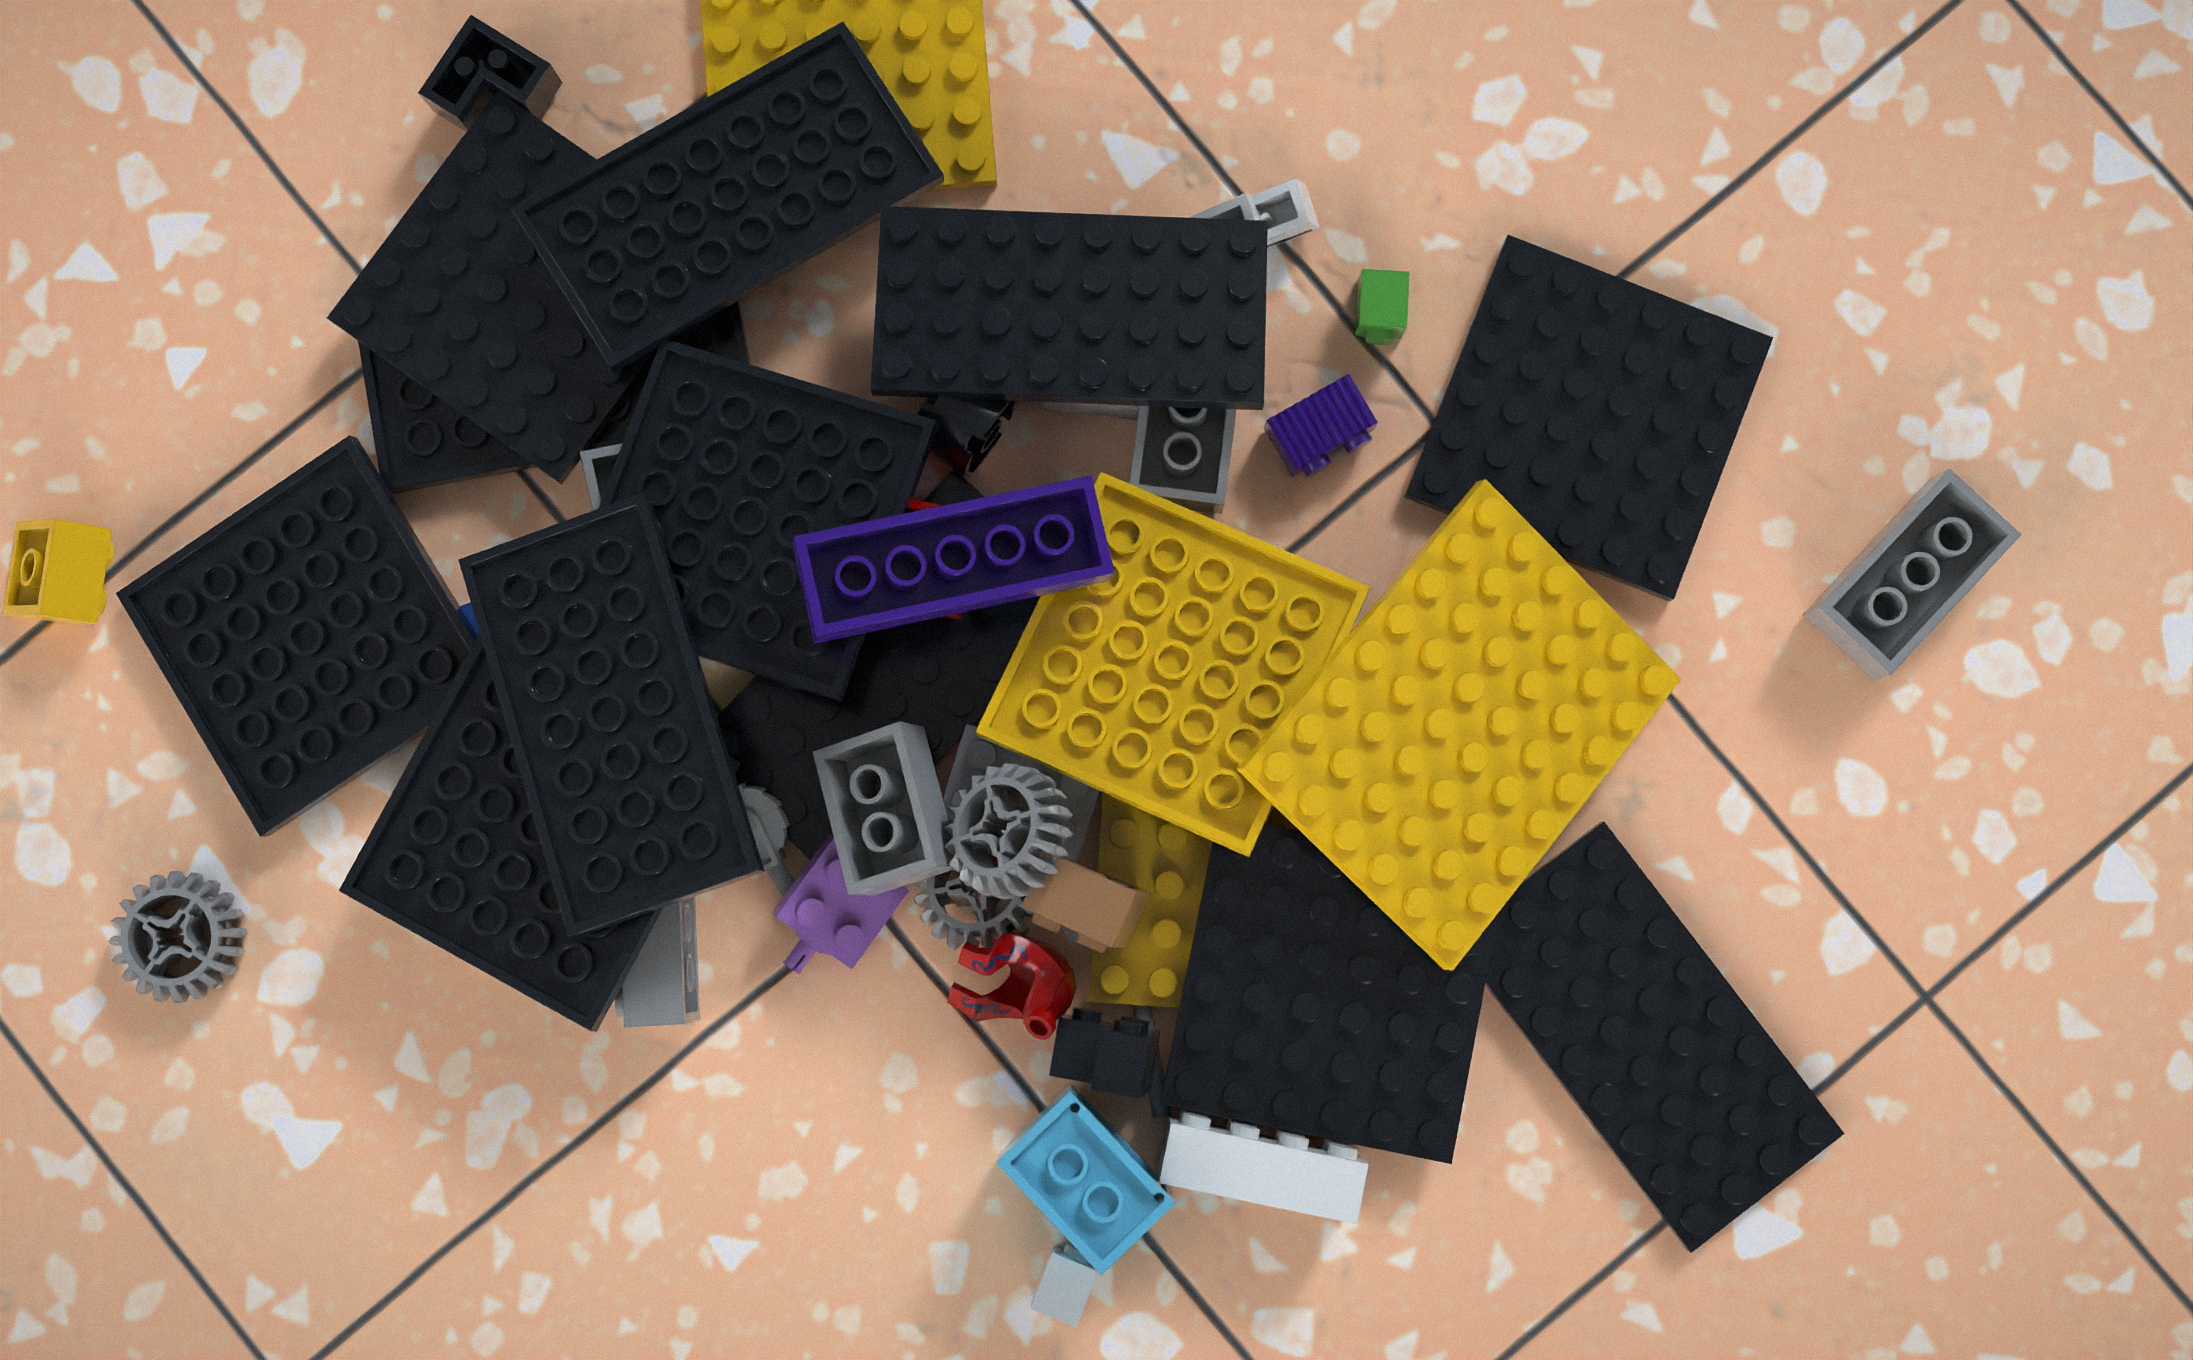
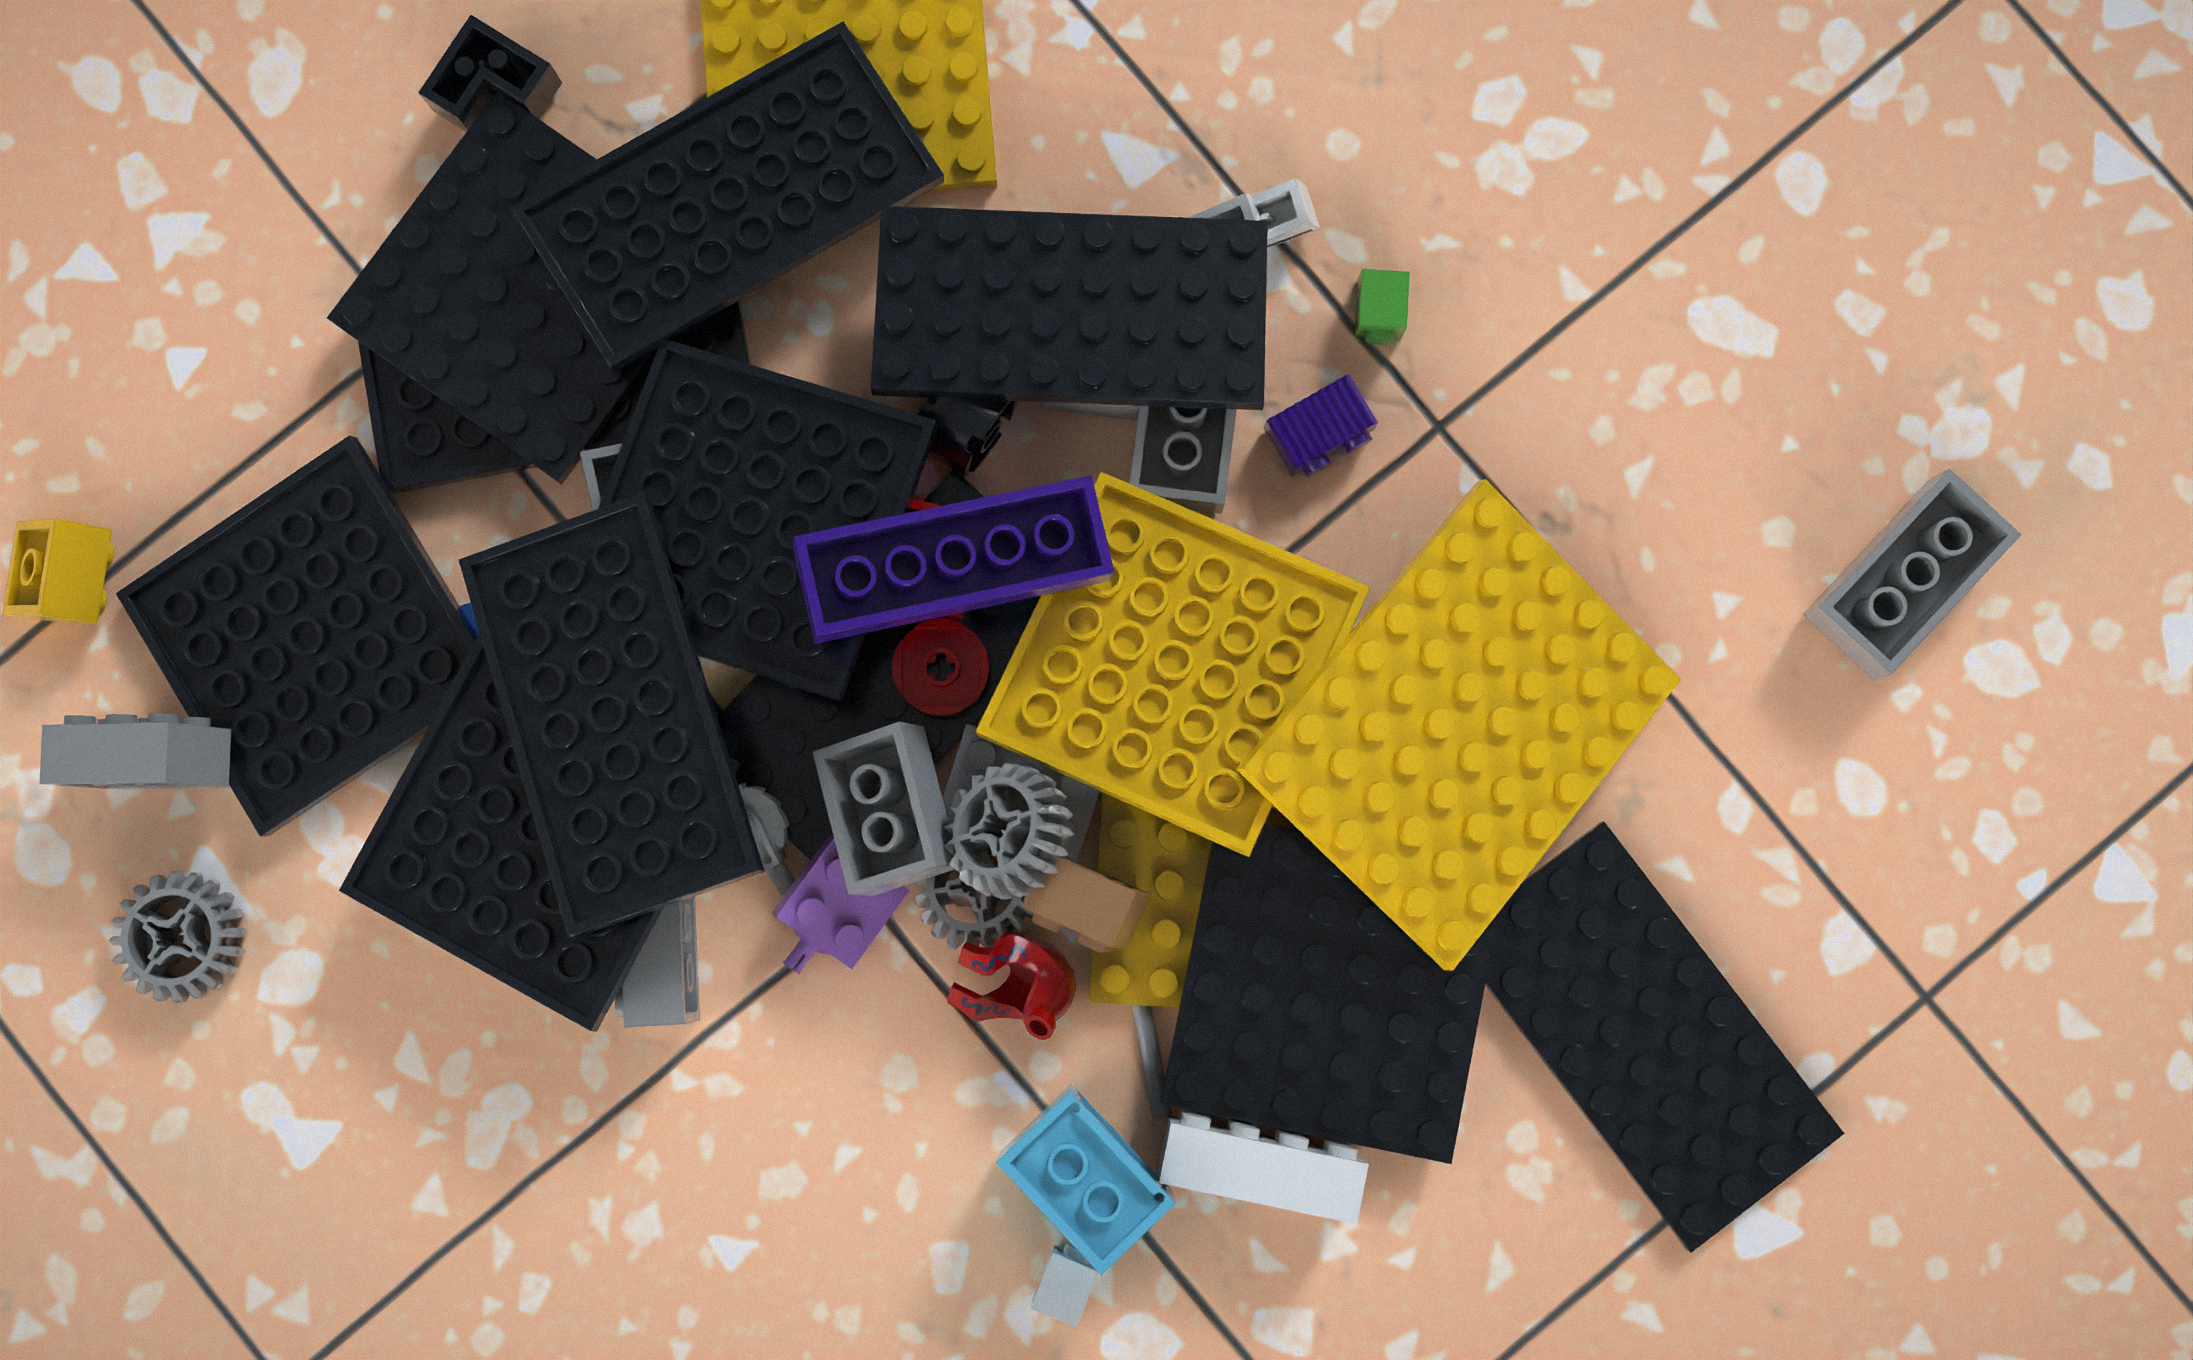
black brick [1049,1007,1161,1099] -> none
black plate [1404,235,1774,602] -> none
none -> light grey brick [39,713,231,789]
none -> red plate [892,618,990,717]

